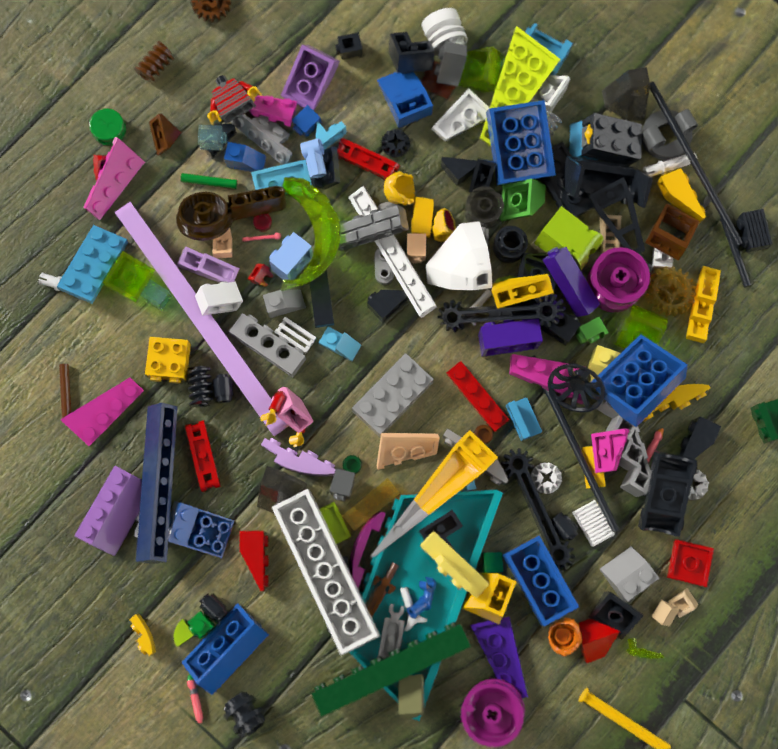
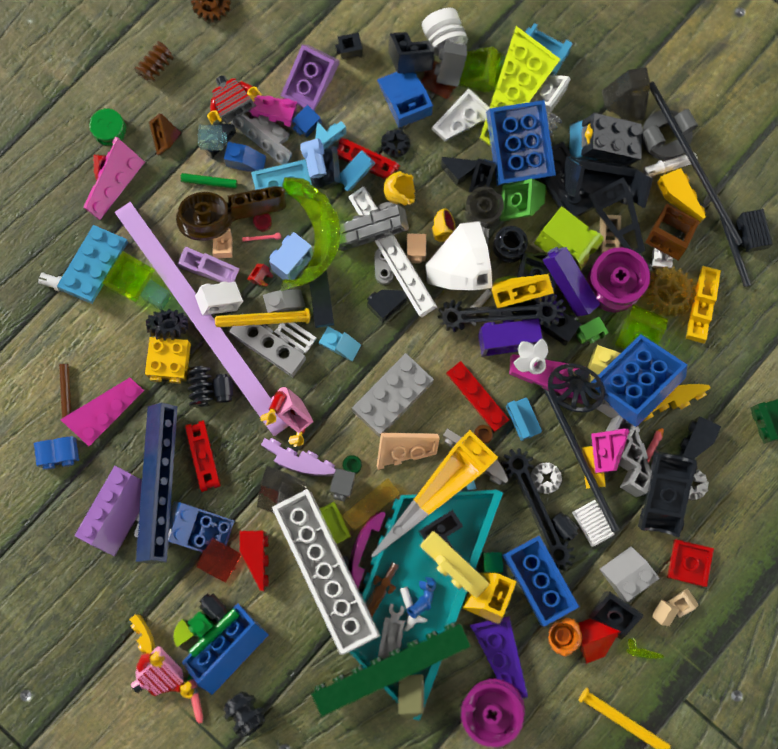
yellow slope [411,197,434,238] -> none
none -> blue brick [34,436,79,470]
none -> torso [131,646,195,699]
none -> black gear [146,309,188,341]
none -> green piece [189,608,240,658]
none -> clear red piece [196,538,242,583]
none -> yellow axle [215,308,310,327]
none -> dark azure panel [340,150,376,191]
none -> white plate [514,339,548,374]

